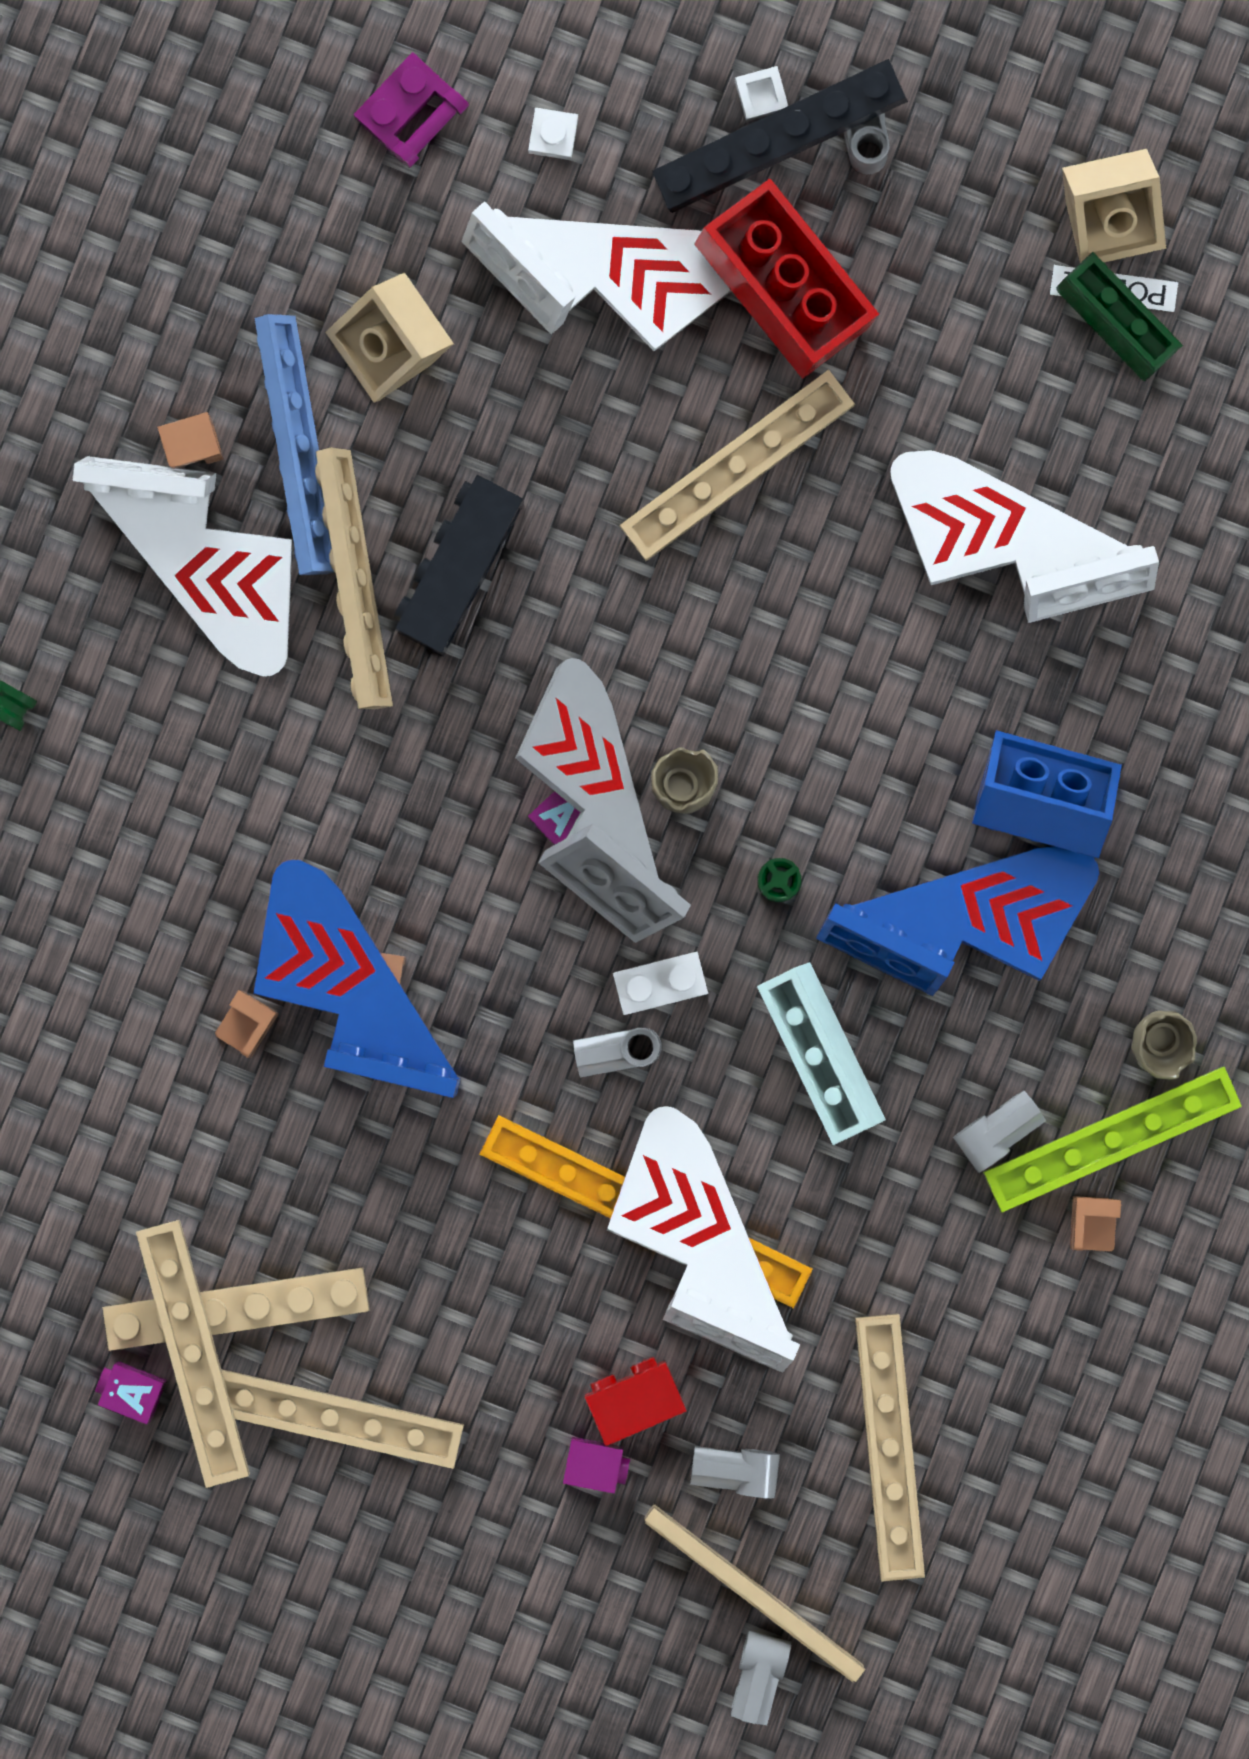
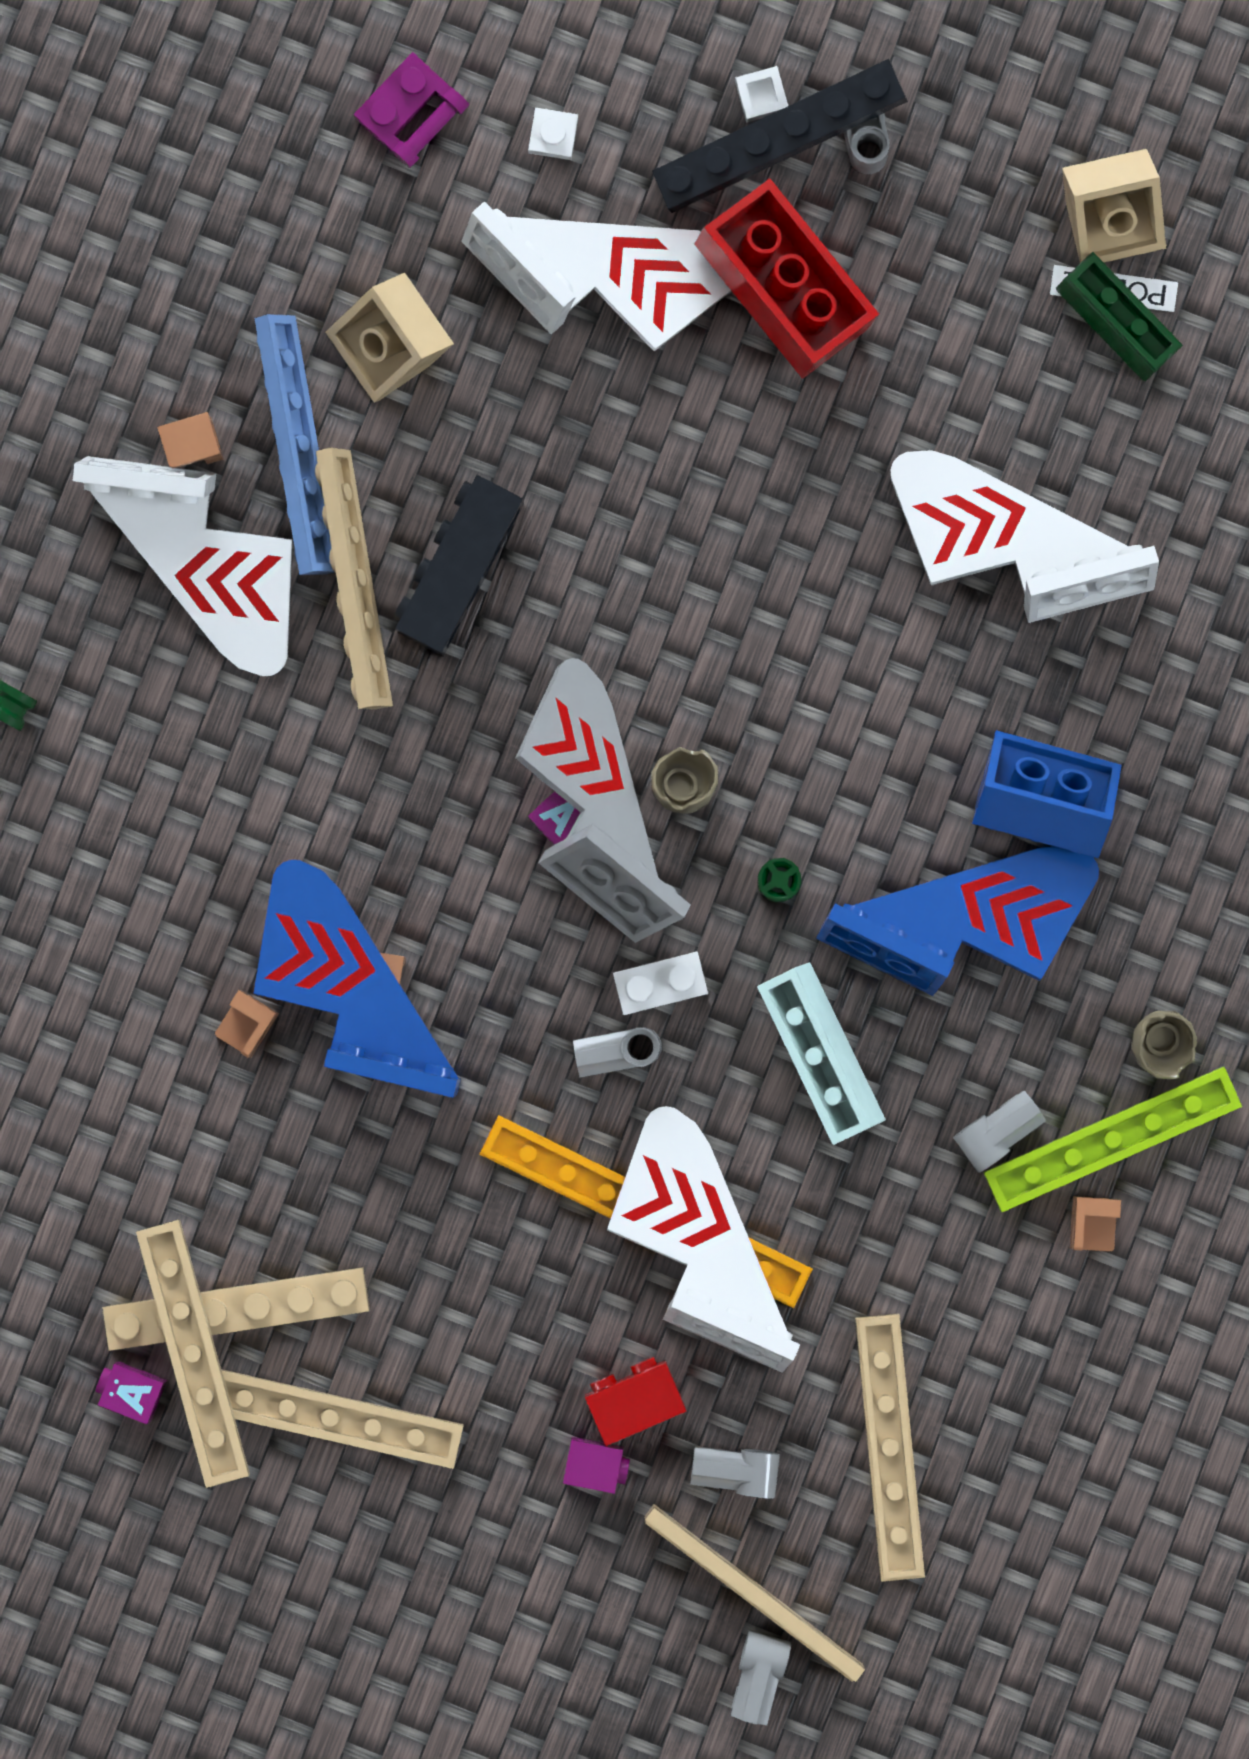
tan plate [620,369,855,562] -> none

